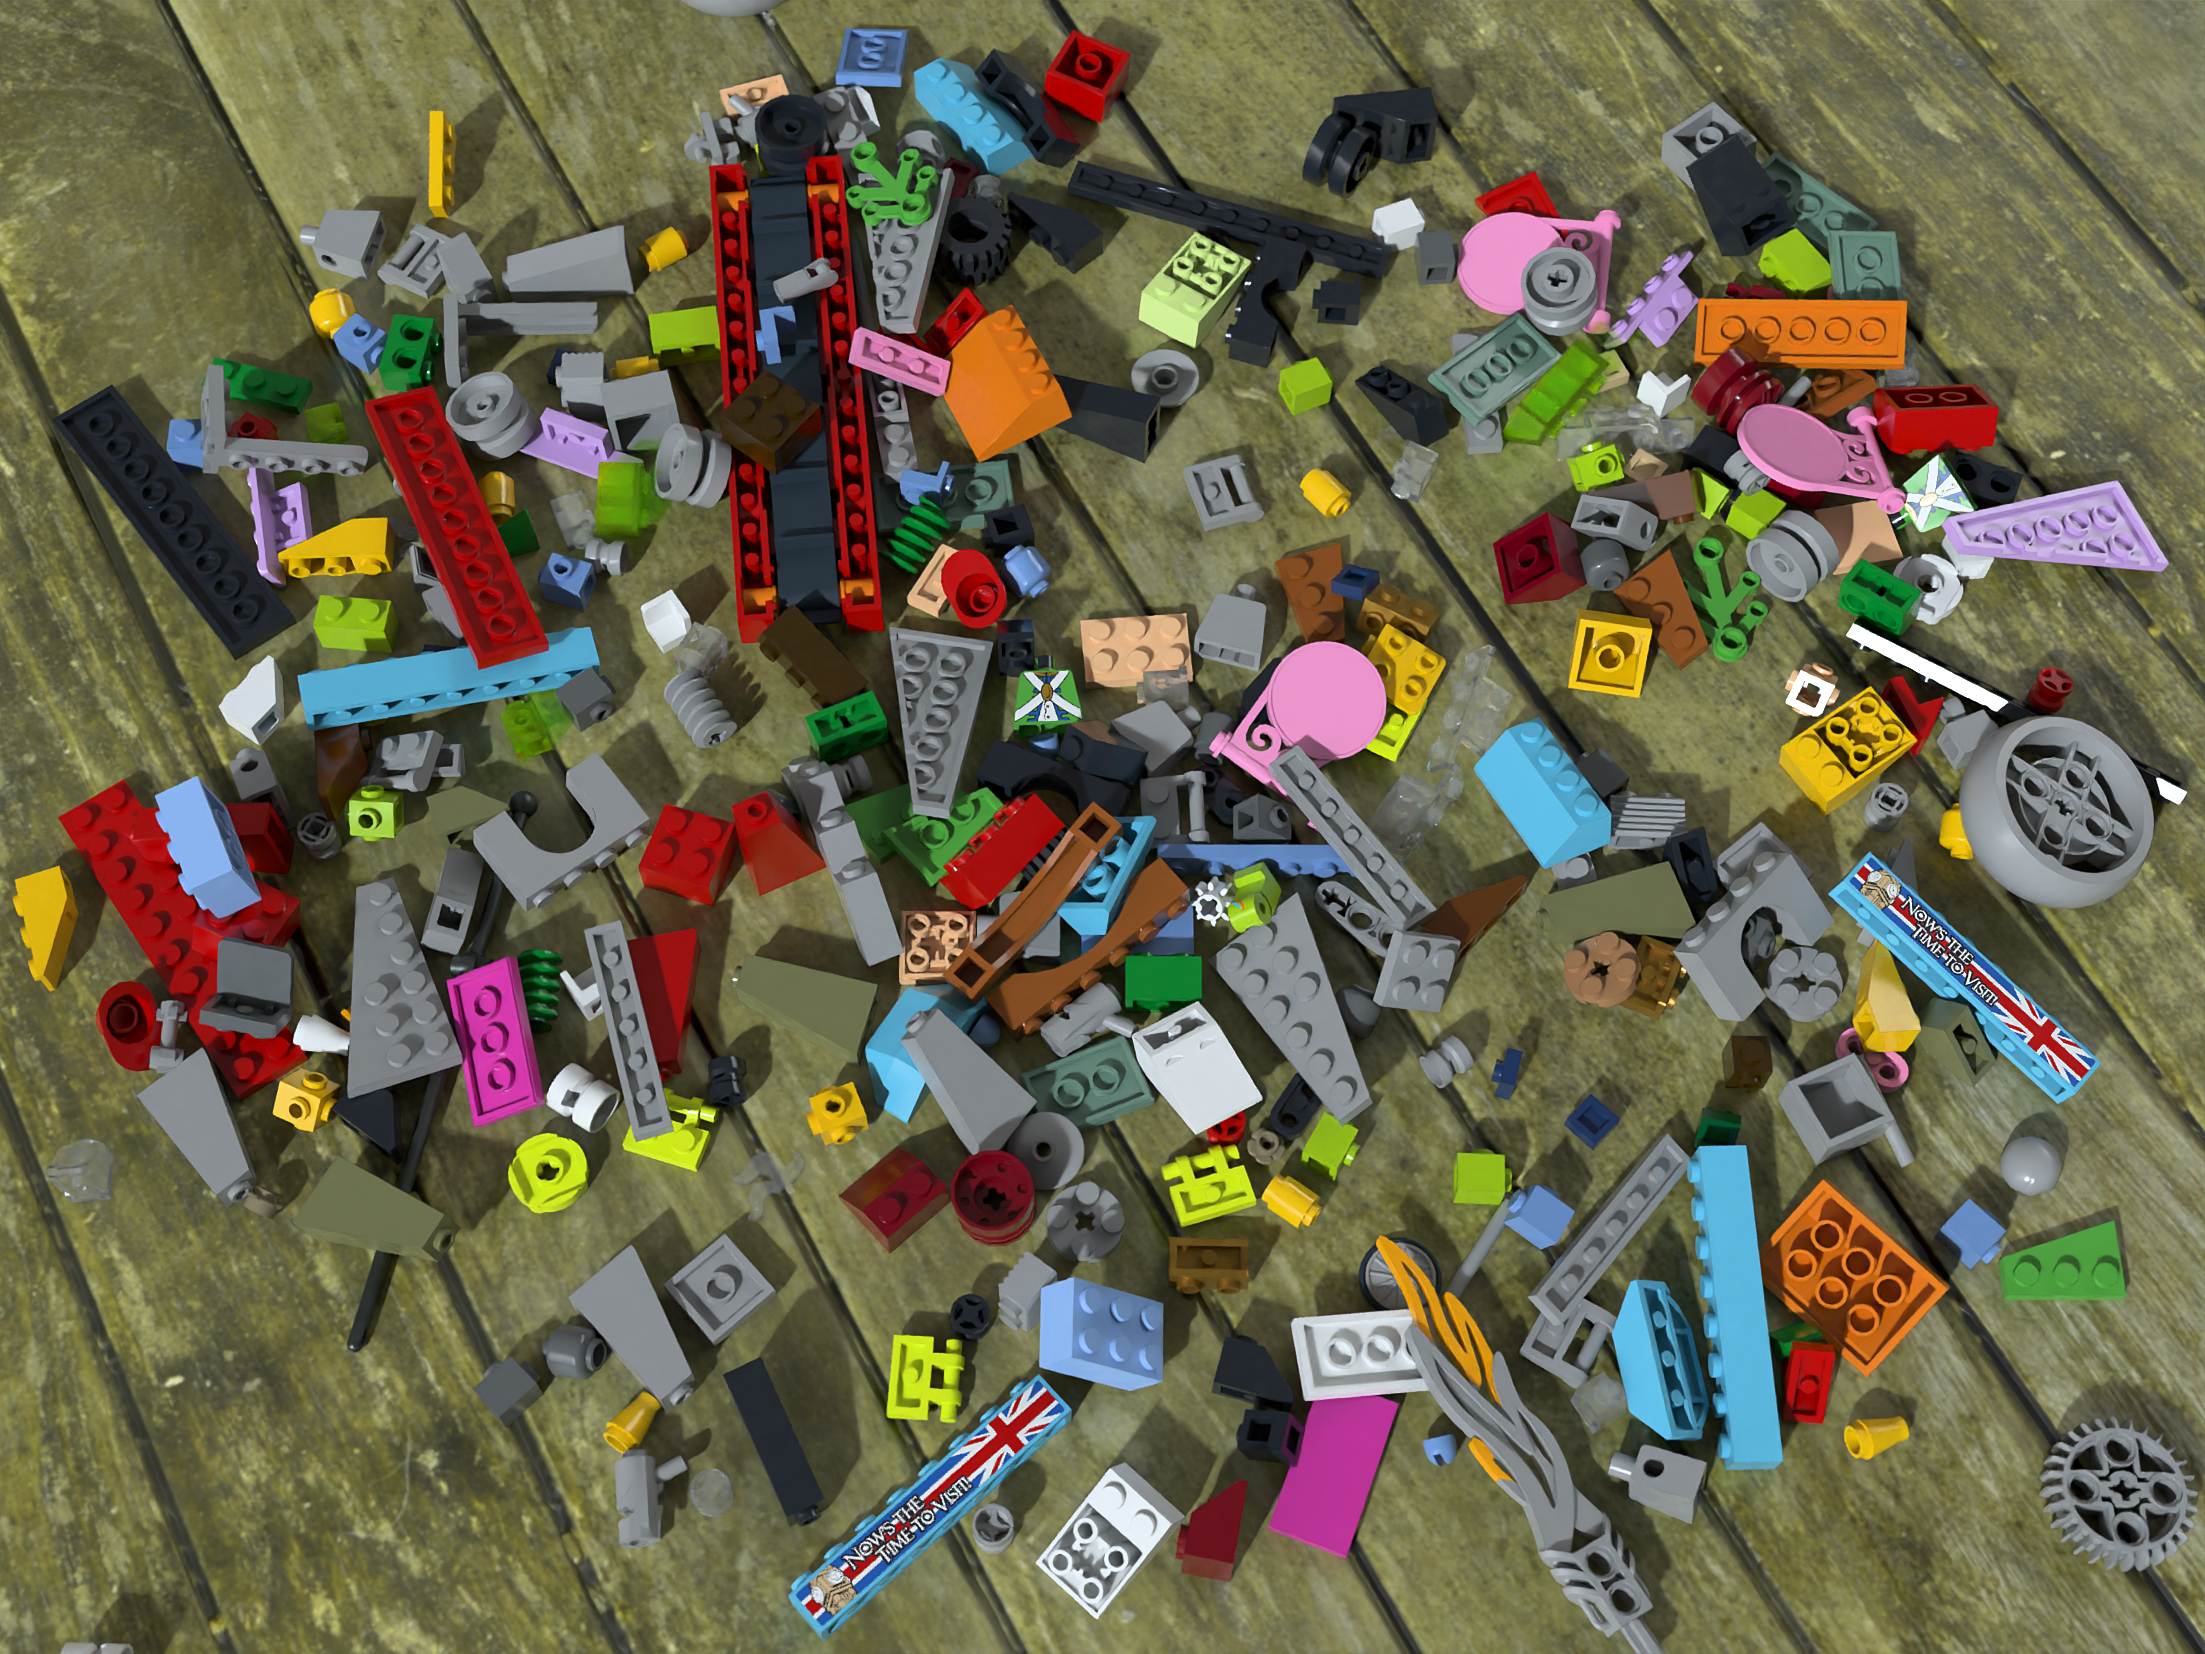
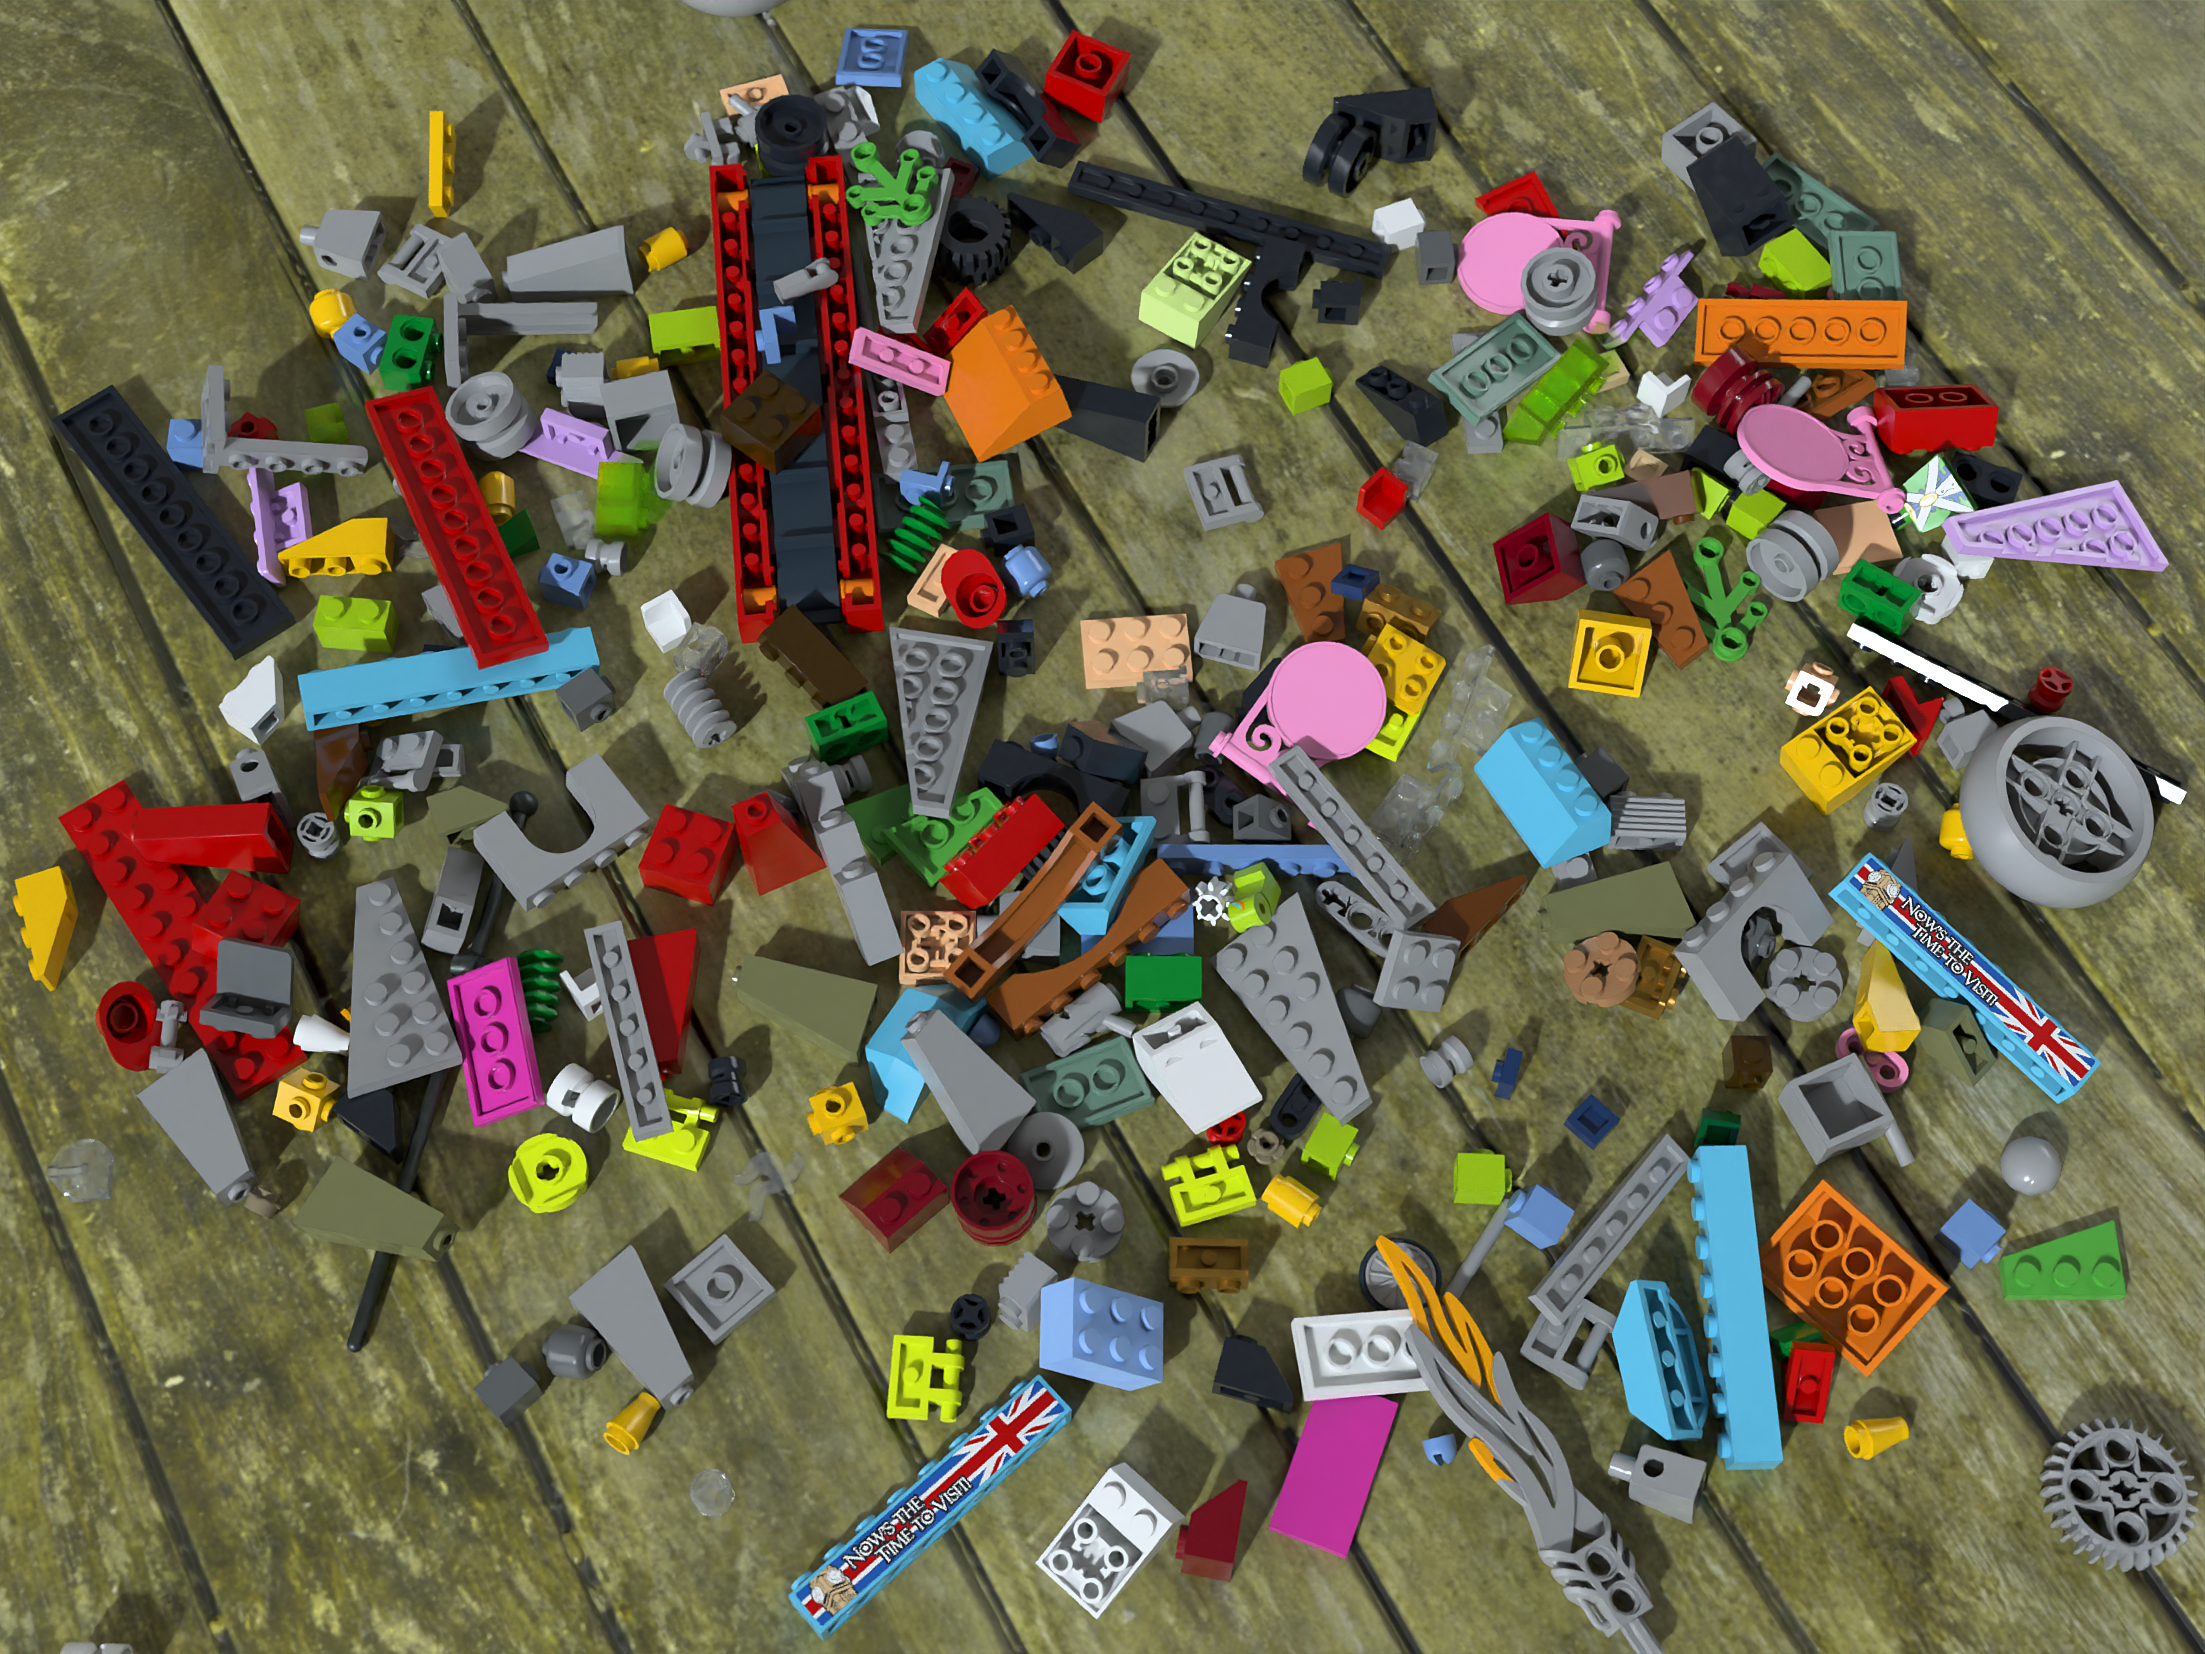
light blue brick [155,776,262,918] -> none
green plate [202,357,313,415] -> none
light grey slope [410,545,441,592] -> none
clear neon green brick [499,700,553,762] -> none
light grey piece [614,1449,688,1548] -> none
black slope [723,1357,828,1527] -> none
clear wheel [968,175,1004,209] -> none
light grey wheel [972,1504,1014,1555] -> none
torso [1013,655,1083,739] -> none
black brick [1236,1409,1305,1467] -> none
yellow brick [1300,467,1351,518] -> none
clear brick [1570,1371,1628,1435] -> none
black slope [1661,826,1720,907] -> none
none -> red panel [1356,467,1409,531]

